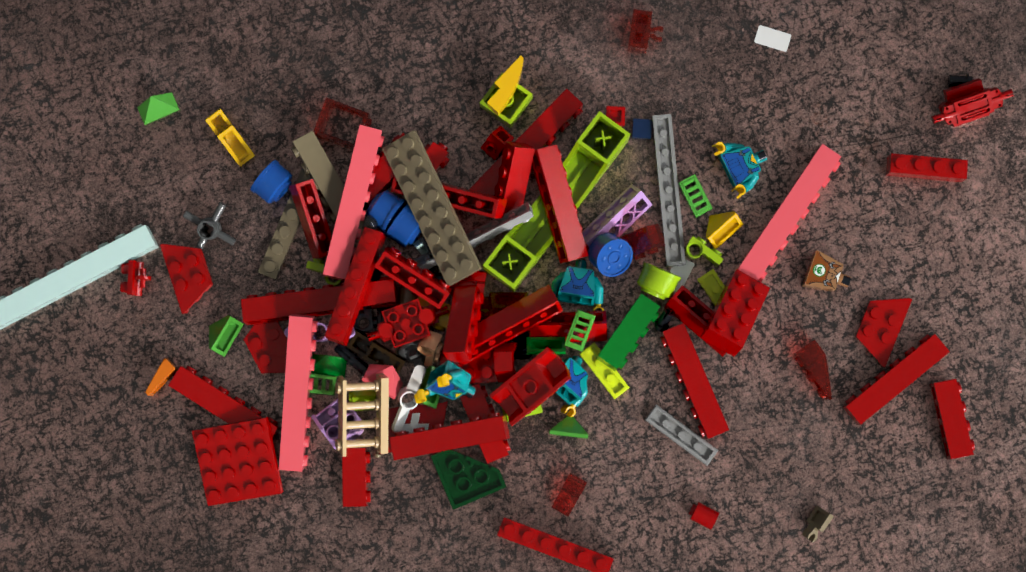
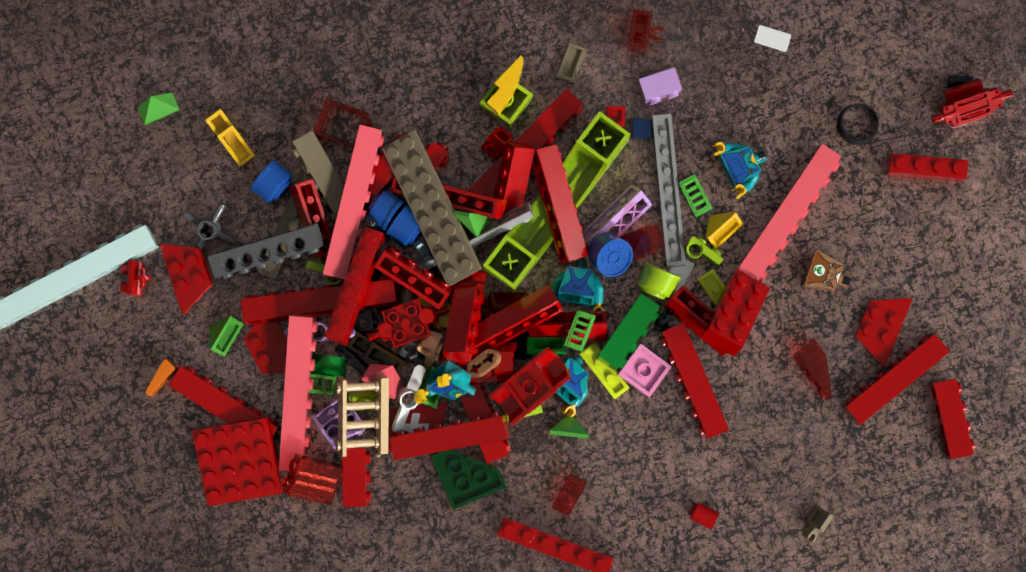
light grey tile [645,405,719,466] -> none
none -> dark grey brick [207,223,325,280]
none -> clear red brick [283,453,343,505]
none -> bright green slope [454,210,492,237]
none -> medium nougat beam [467,349,501,377]
none -> dark tan tile [556,42,587,84]
none -> bright pink plate [618,344,672,398]
none -> lavender brick [638,67,682,105]
none -> black tyre [837,103,879,145]

